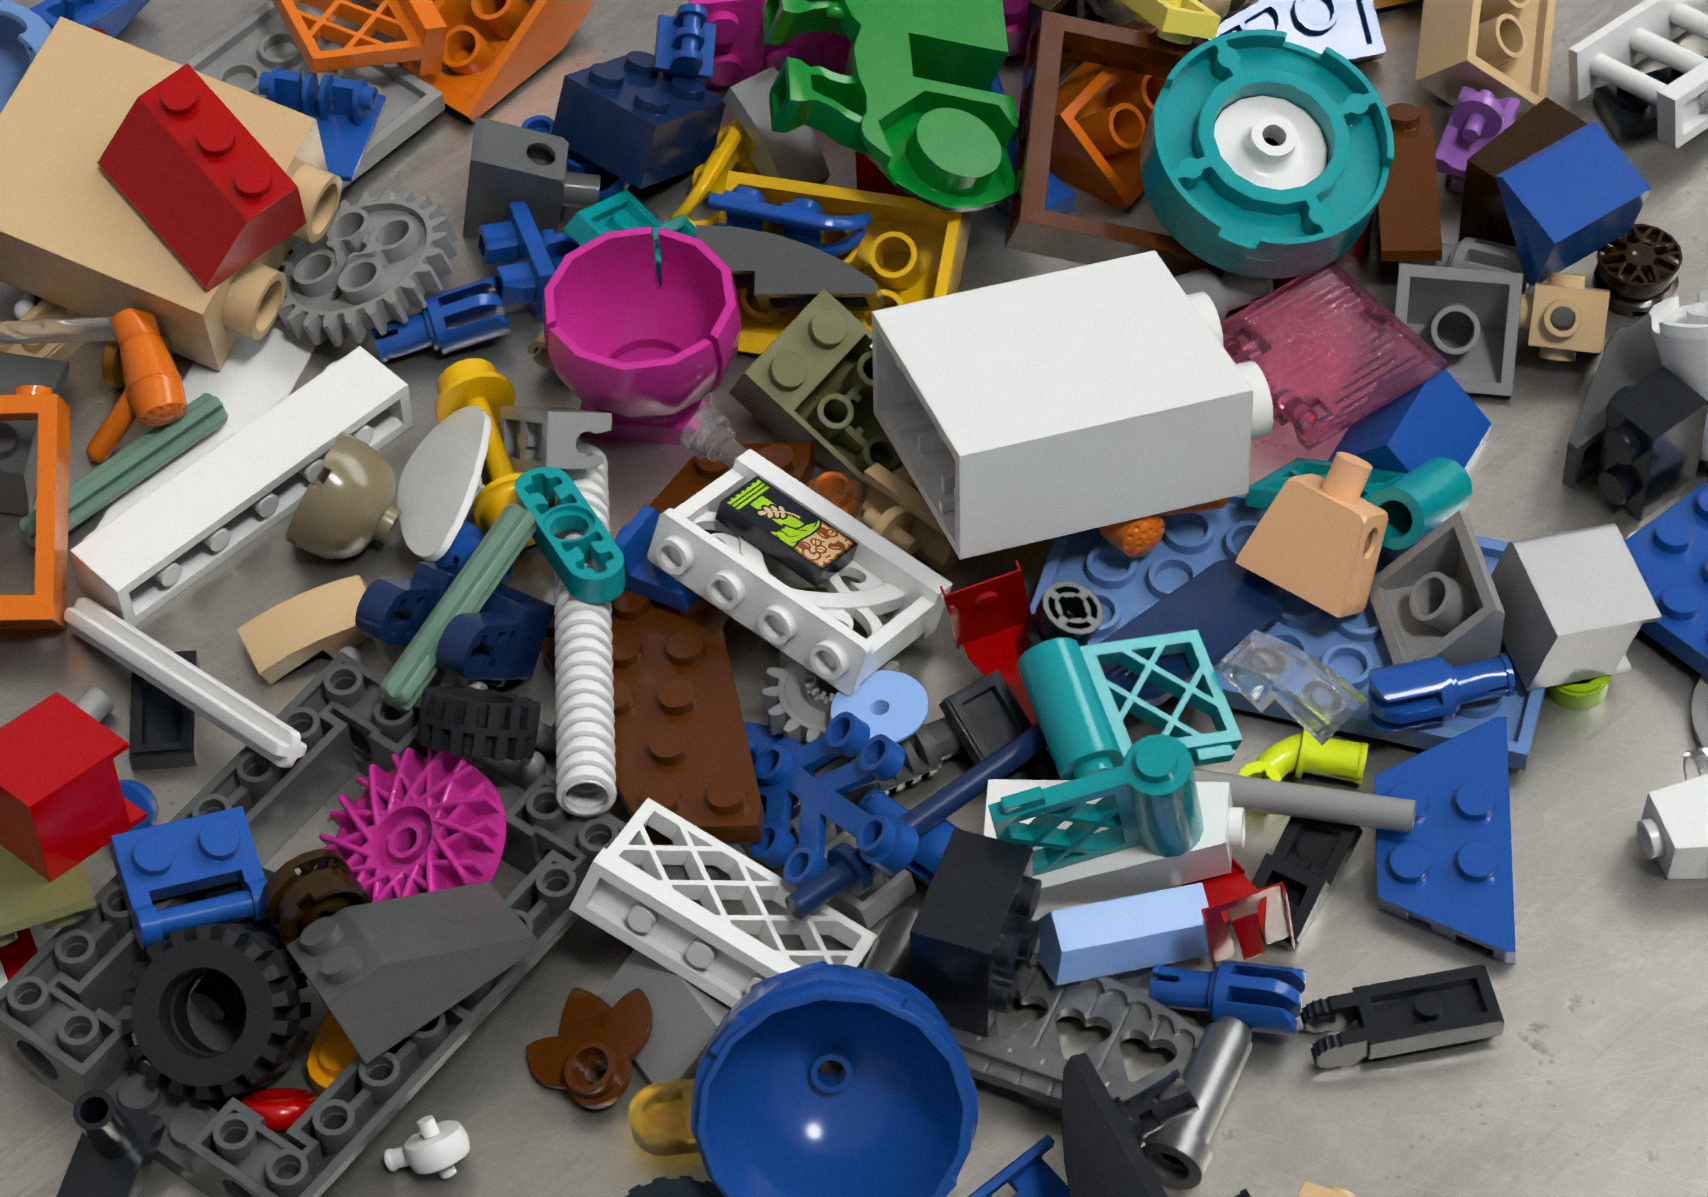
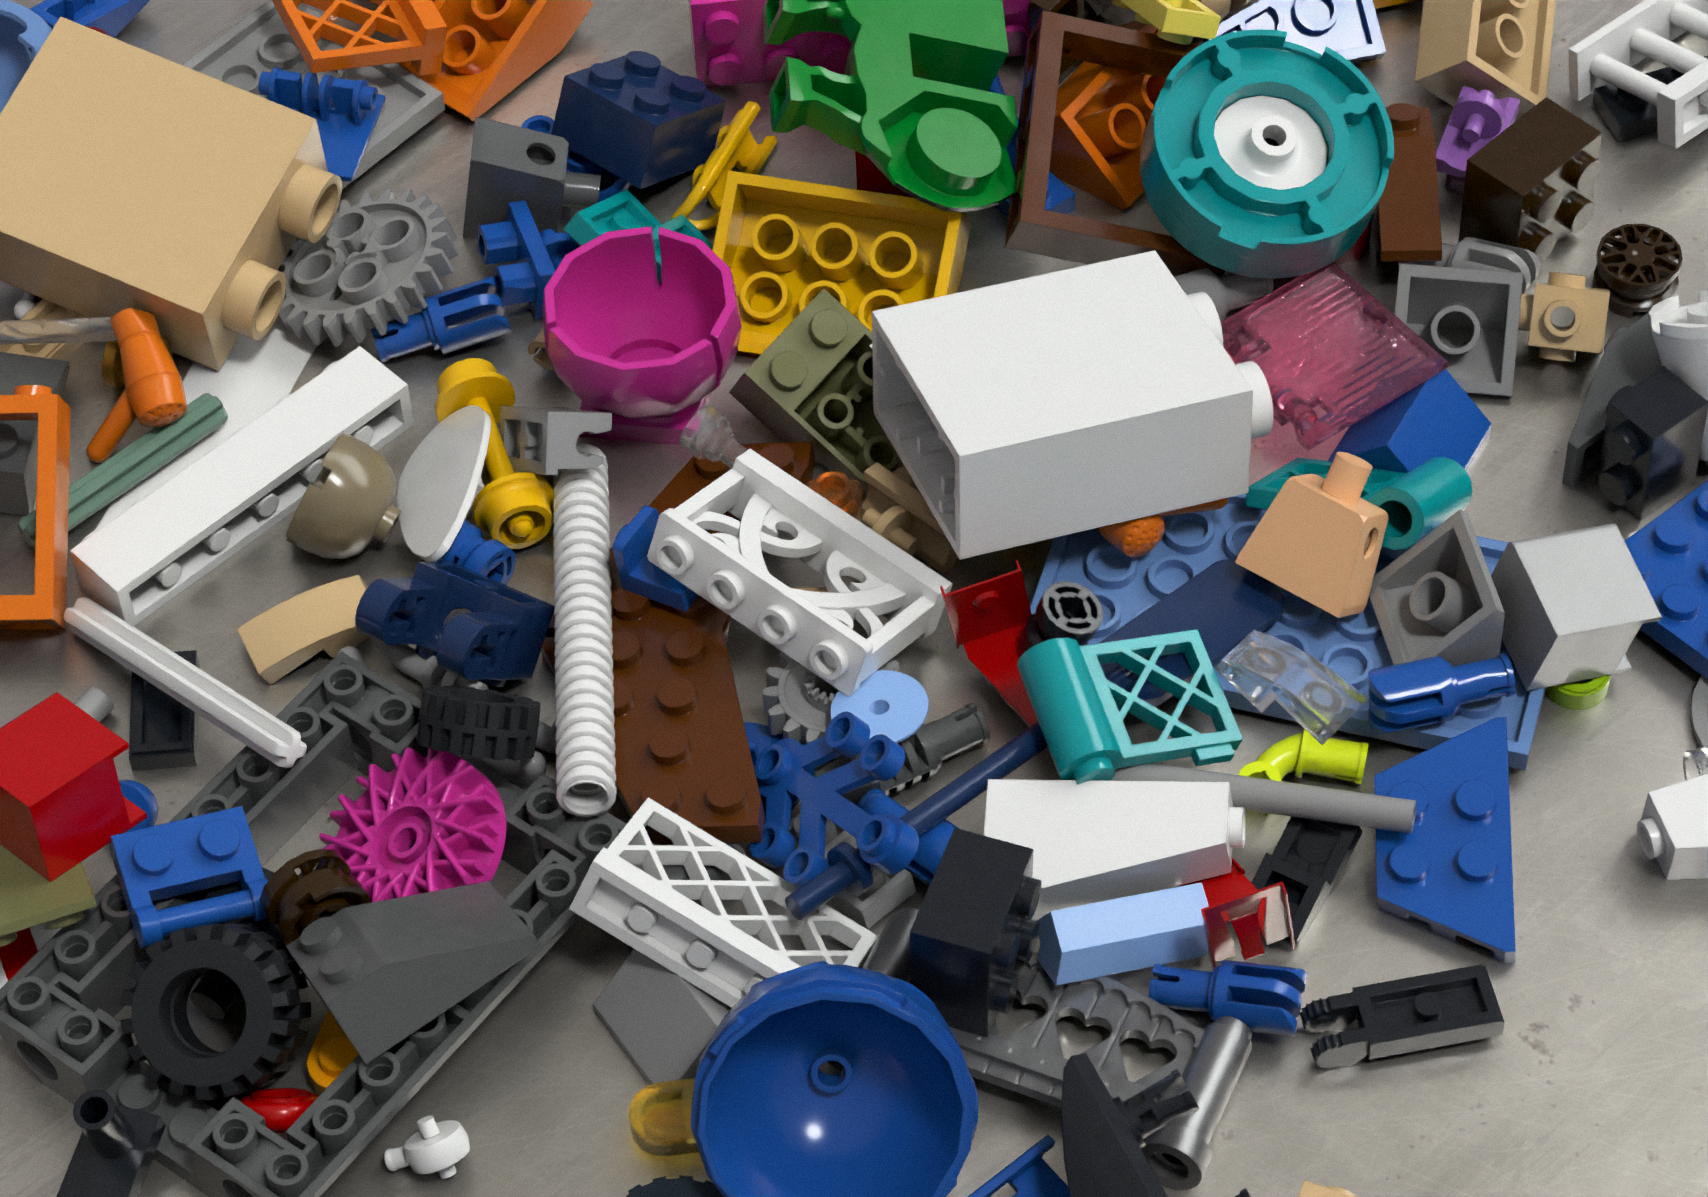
red slope [97,63,307,292] -> none
sand green axle [380,504,536,712] -> none
teal beam [515,467,626,604] -> none
reddish brown plate [526,987,652,1109] -> none
blue arm [653,3,717,80] -> none
dark grey slope [696,225,884,311] -> none
blue piece [708,186,872,257] -> none
tile [715,476,858,587] -> none
light grey slope [722,66,830,184] -> none
black tile [939,669,1061,780] -> none
teal piece [988,734,1204,877] -> none
blue slope [1496,122,1651,286] -> none

